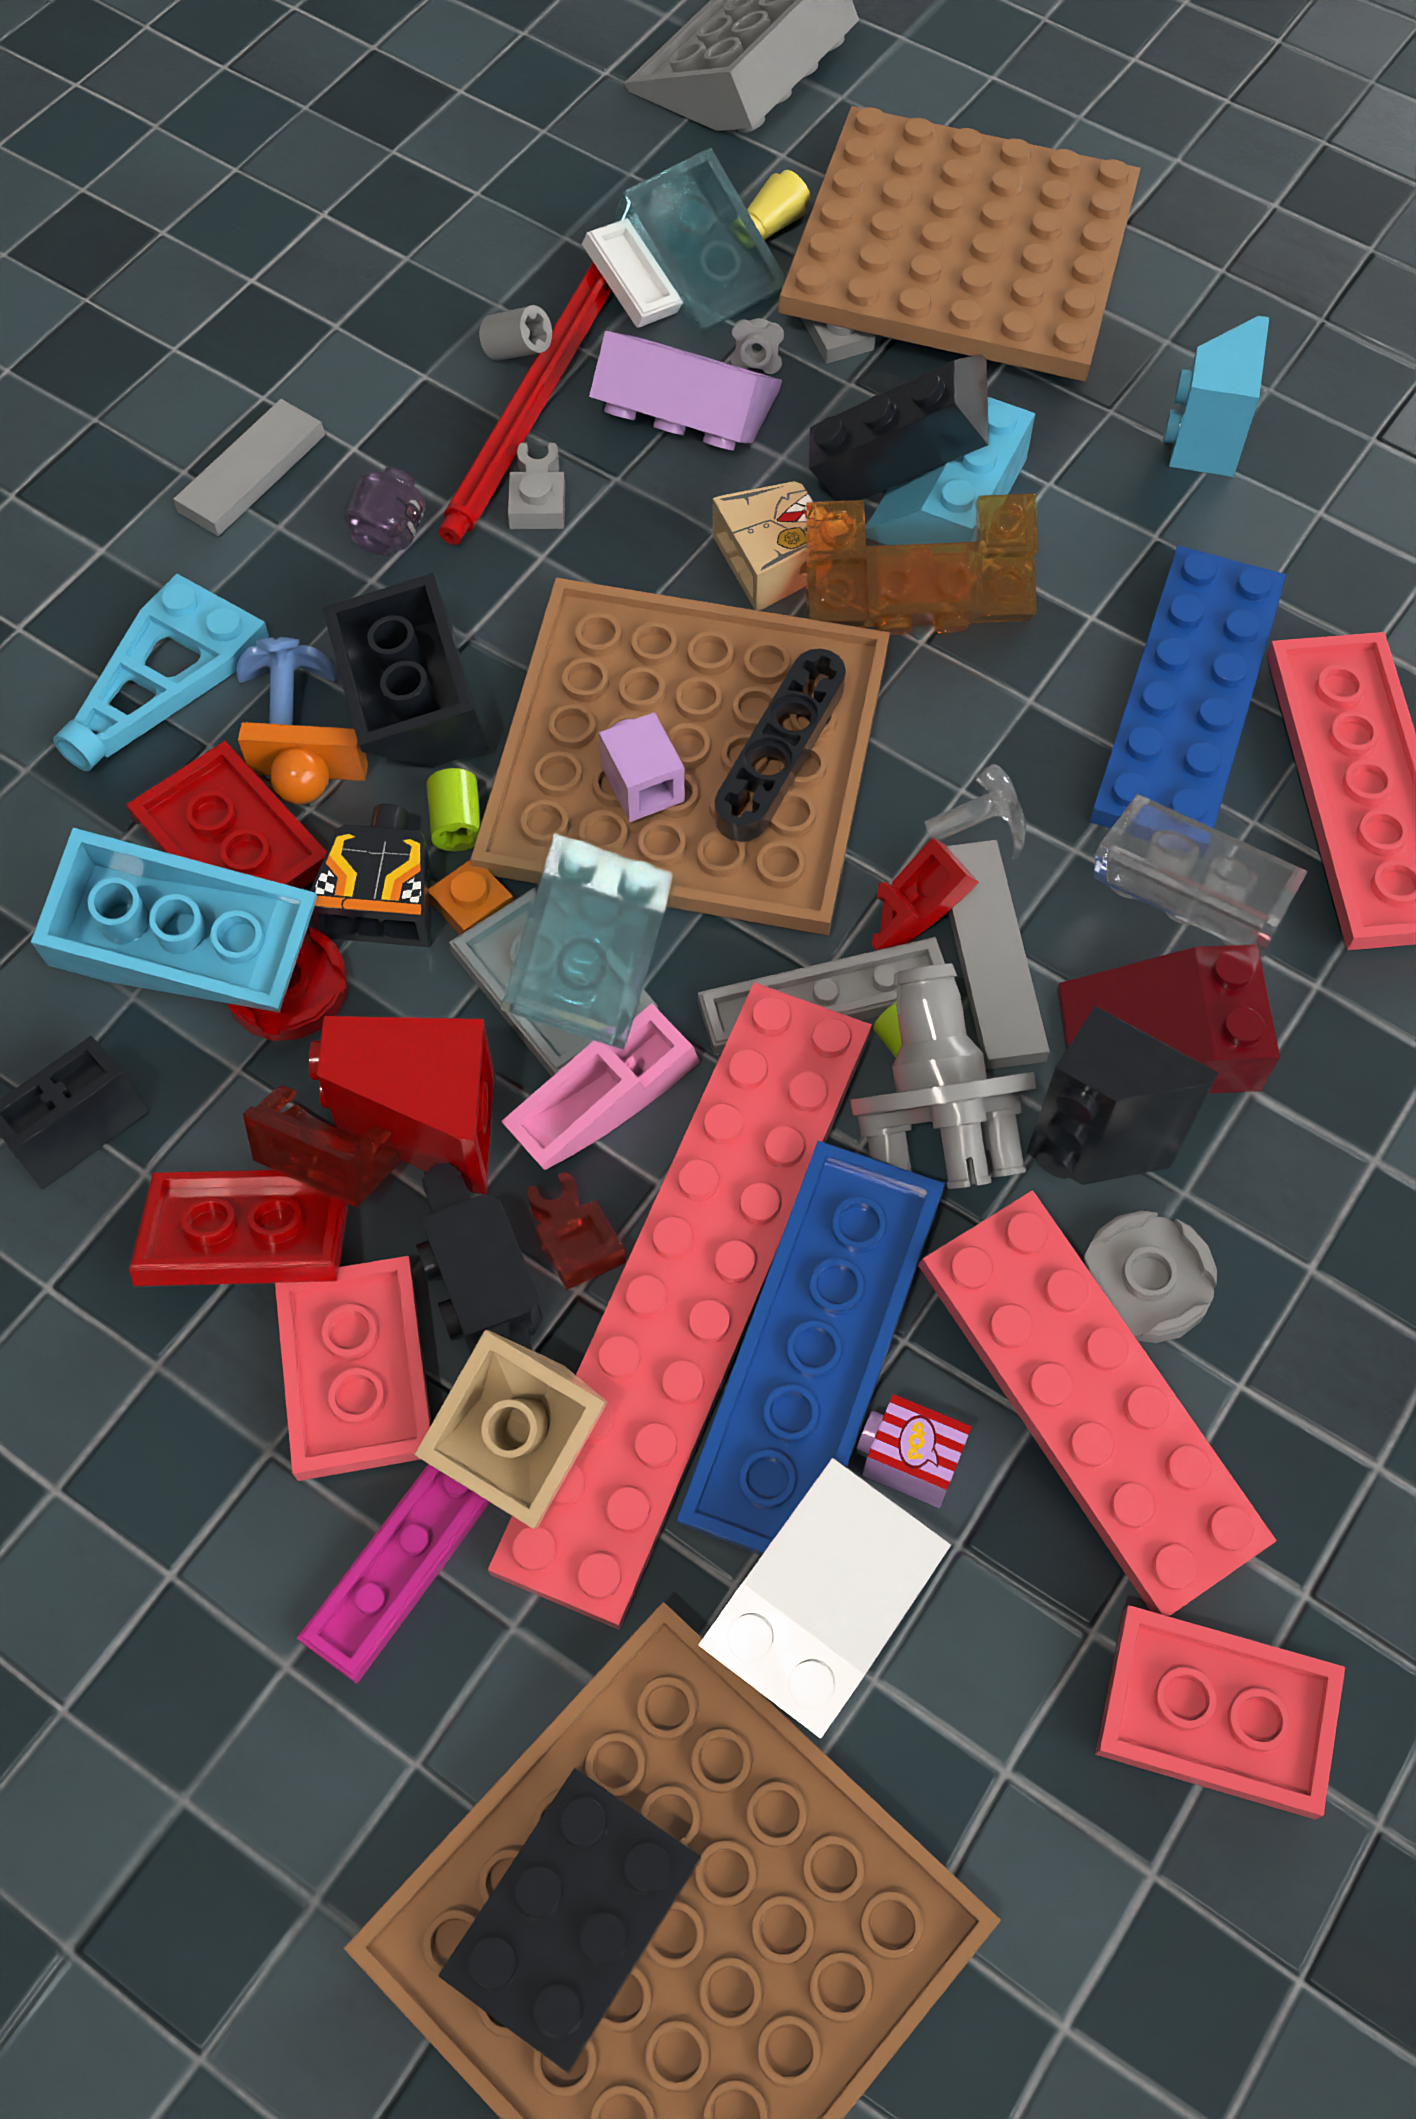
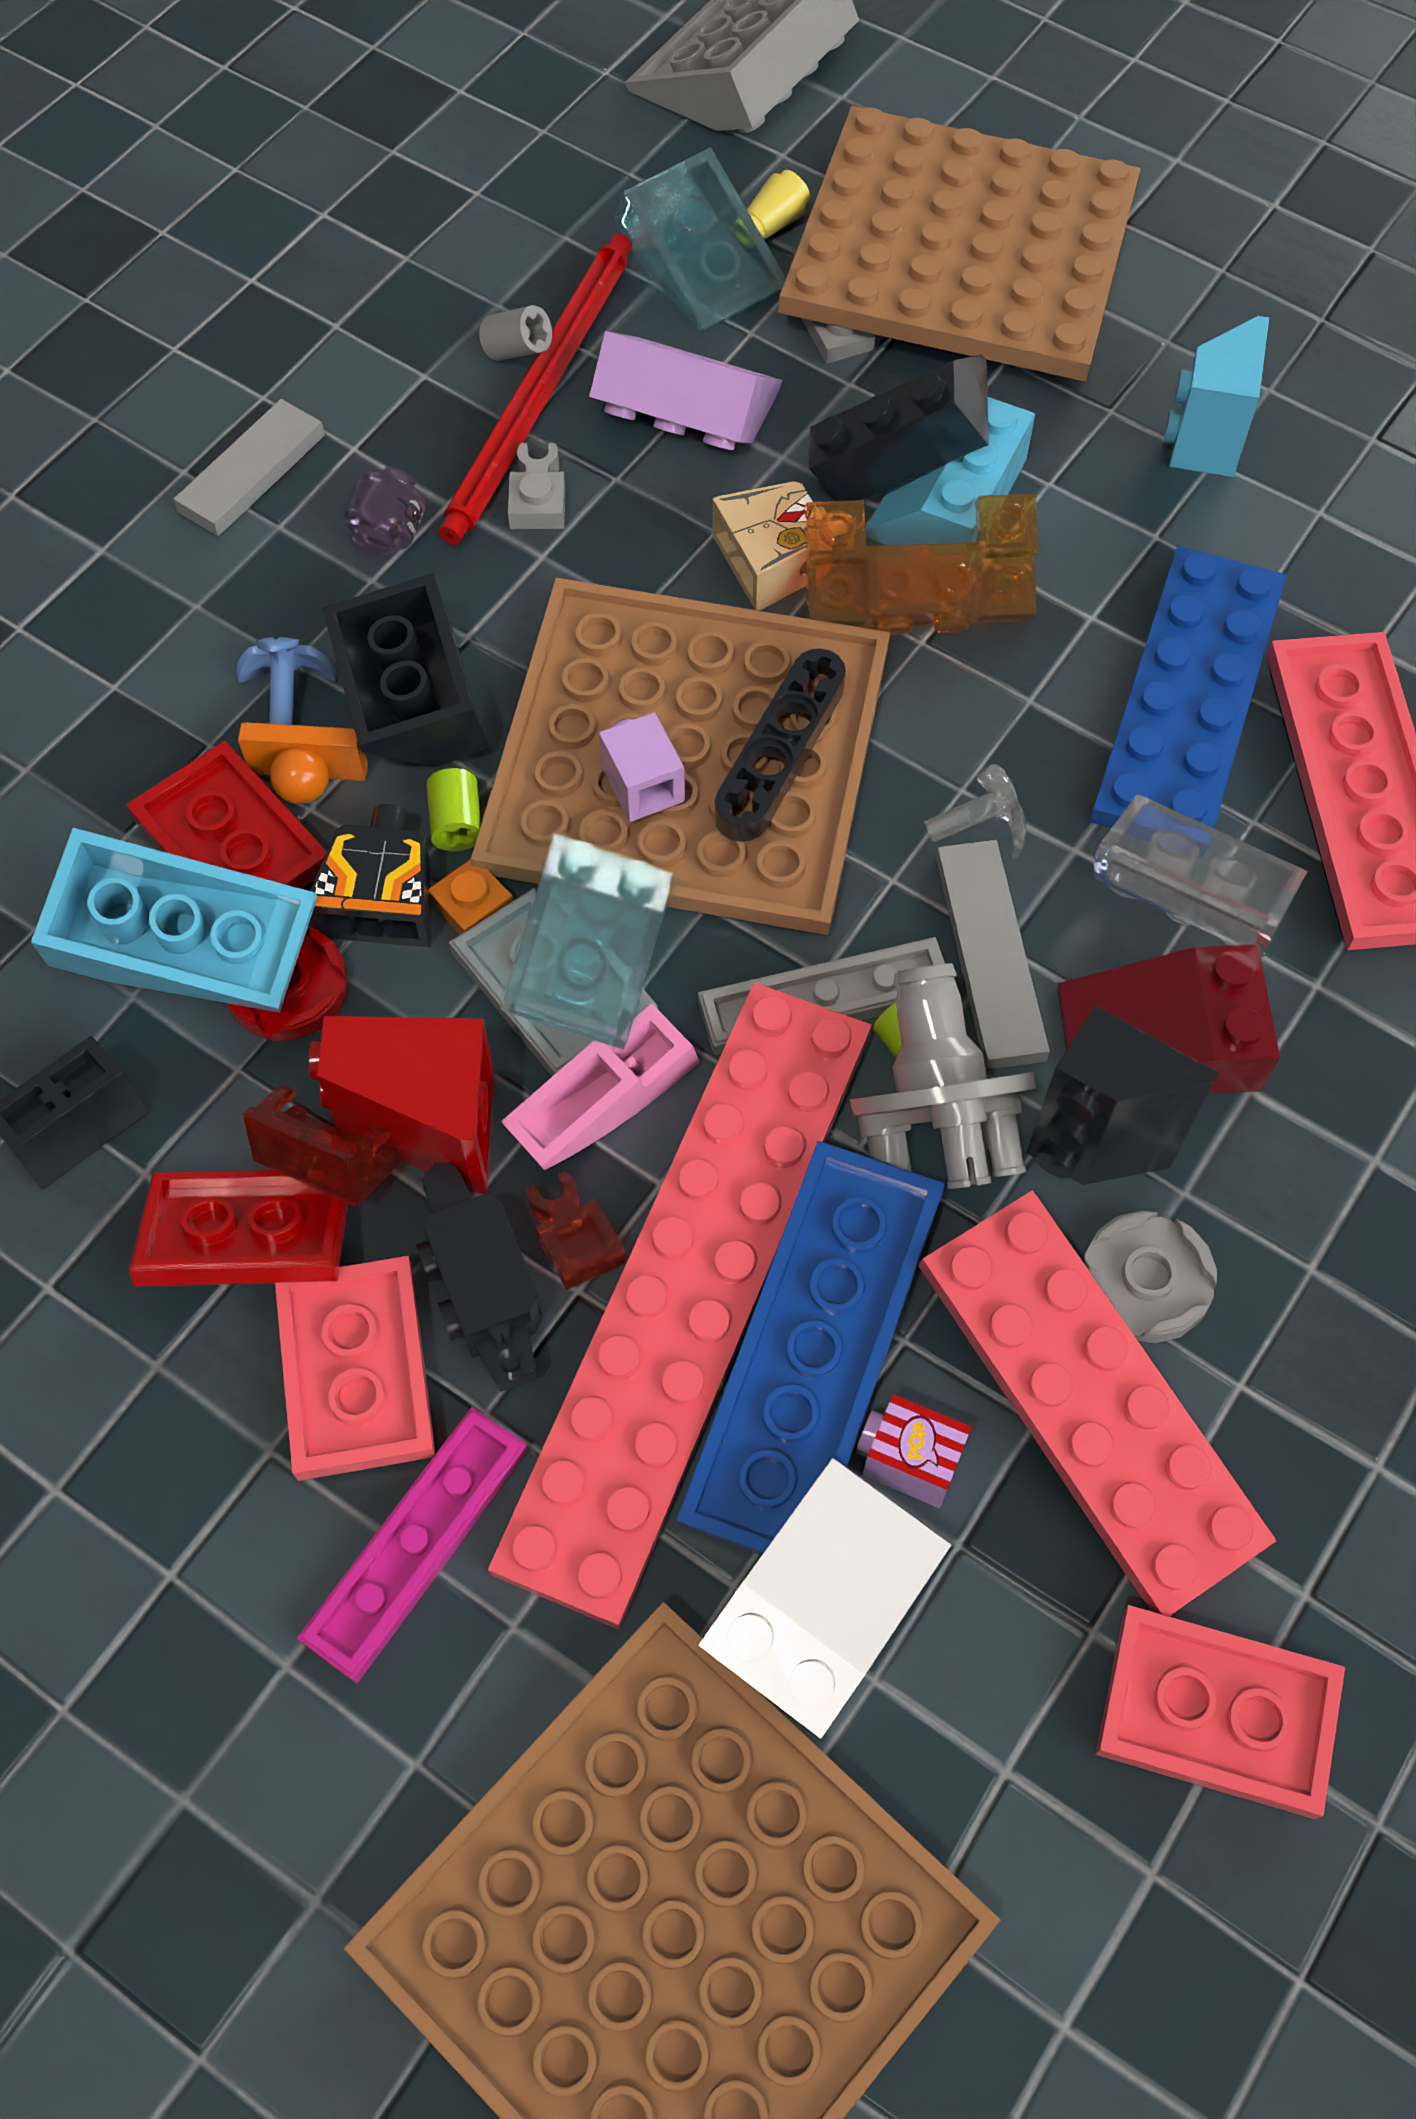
medium azure plate [53,574,269,771] -> none
tan slope [414,1330,608,1529] -> none
black plate [438,1768,701,2073] -> none
white tile [582,218,683,328] -> none
light grey plate [730,318,784,374] -> none
red slope [872,837,979,951] -> none

